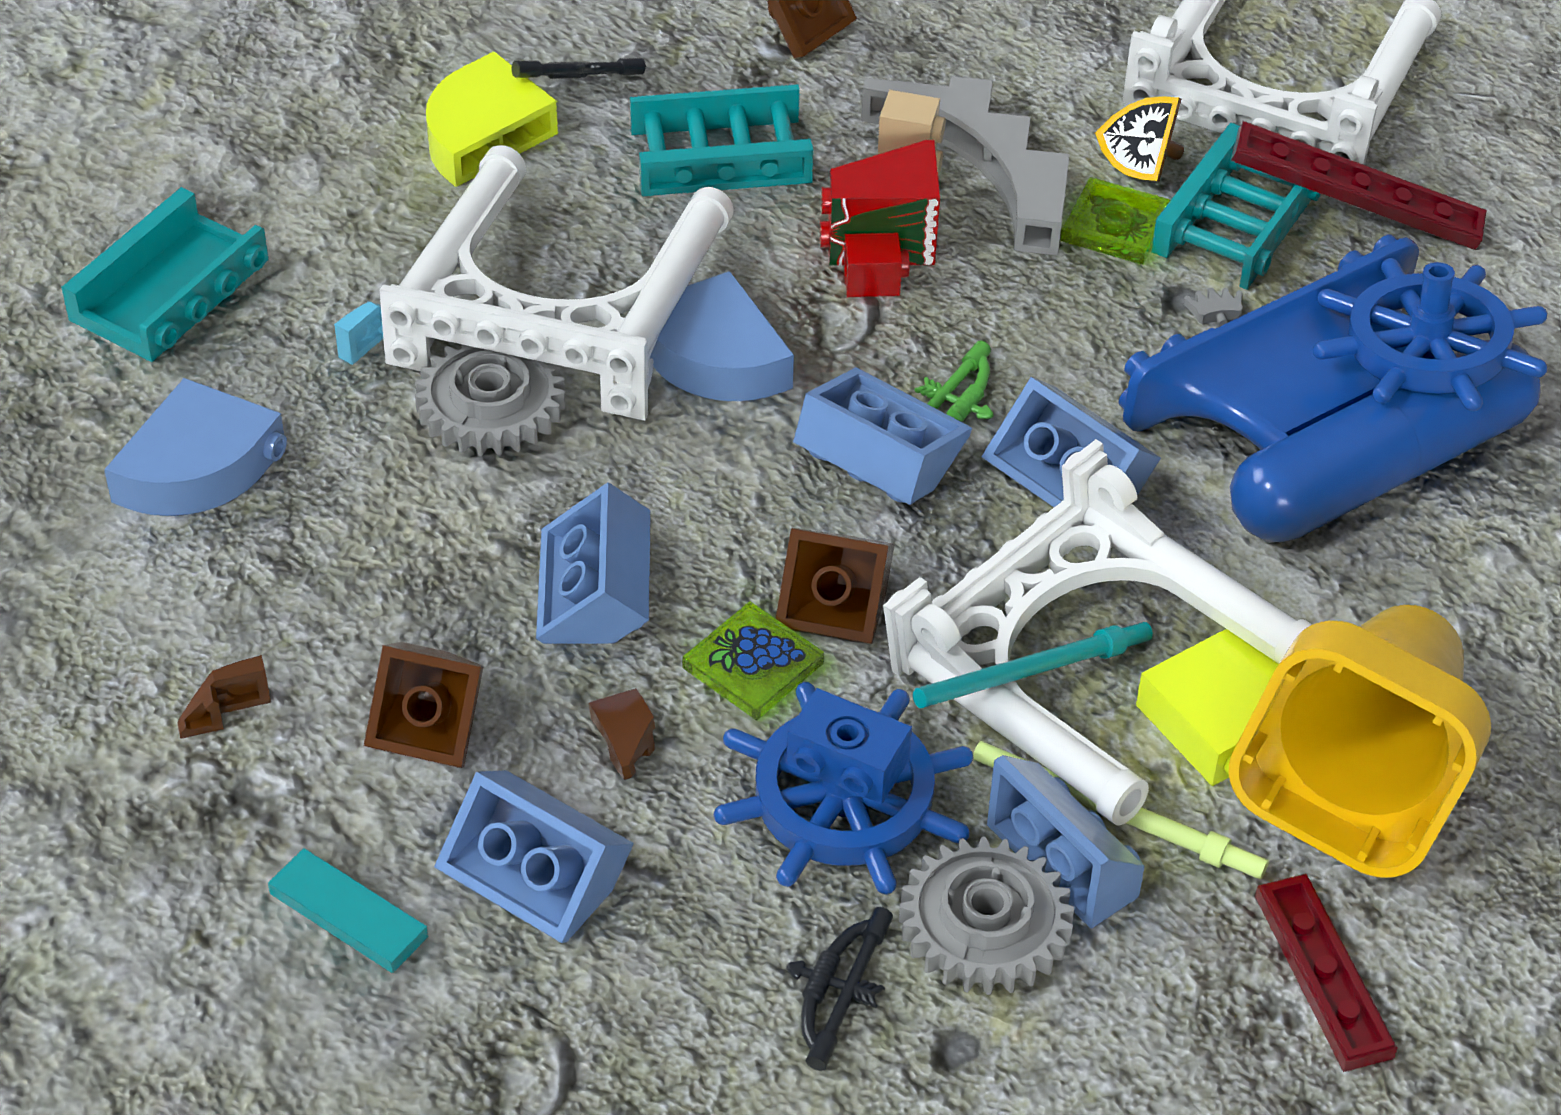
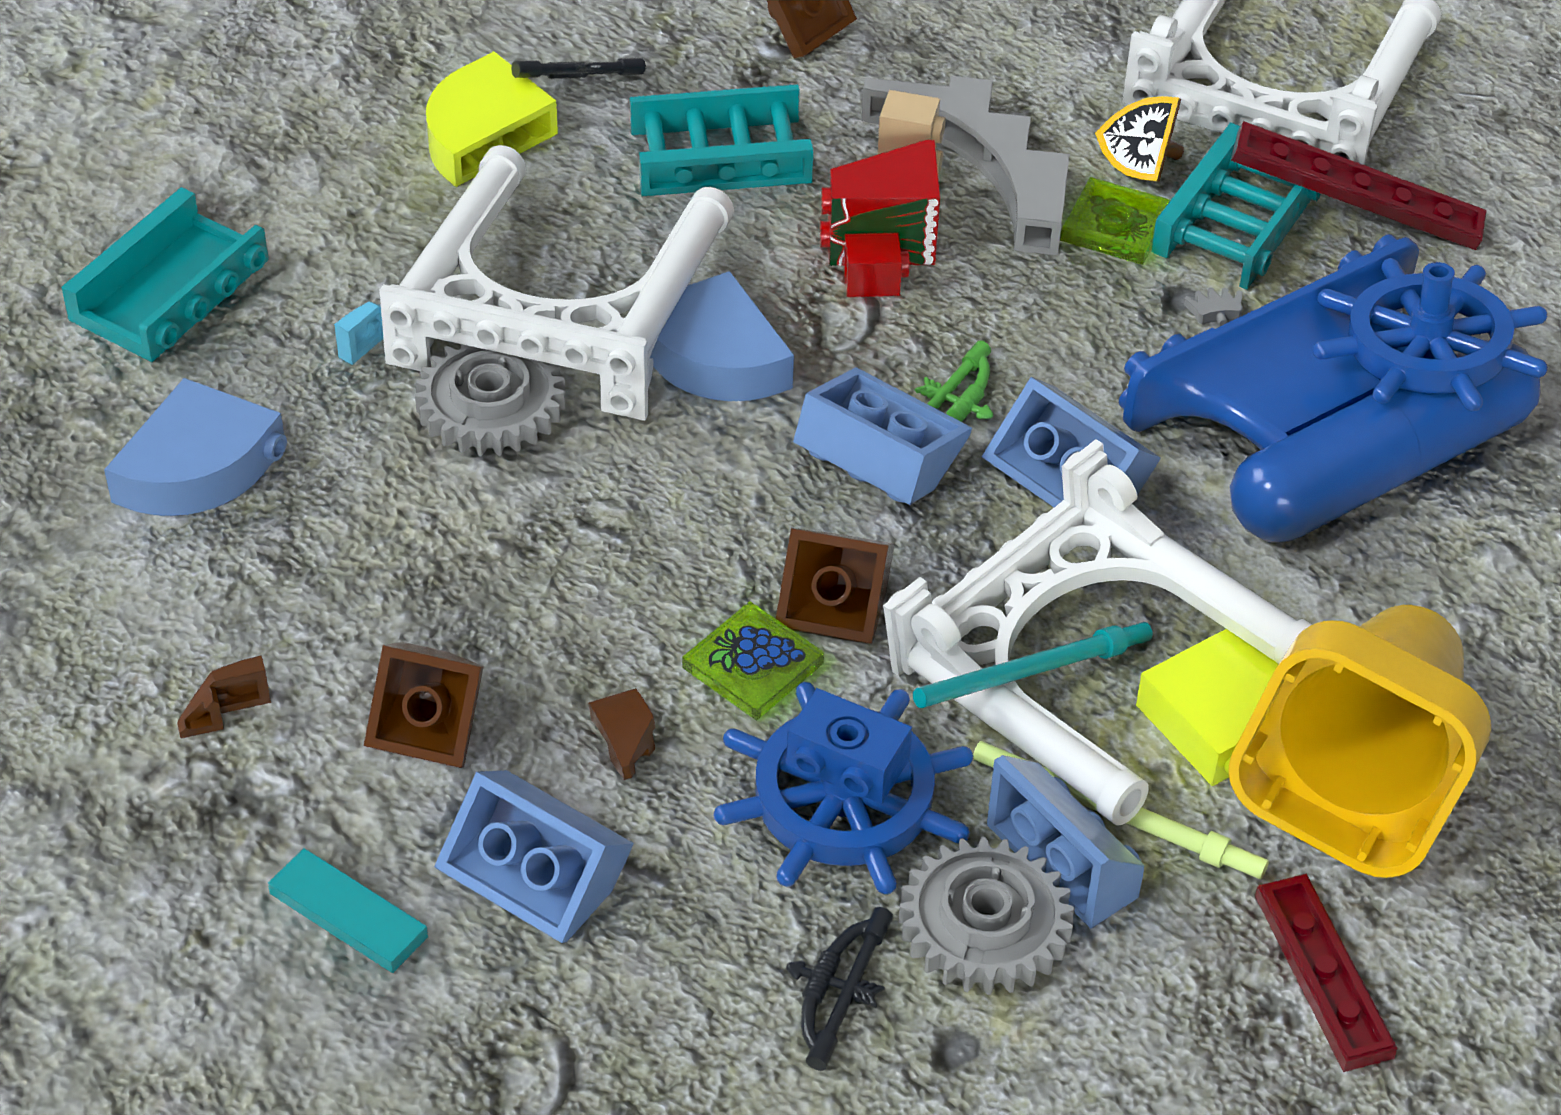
medium blue slope [536,482,650,644] -> none

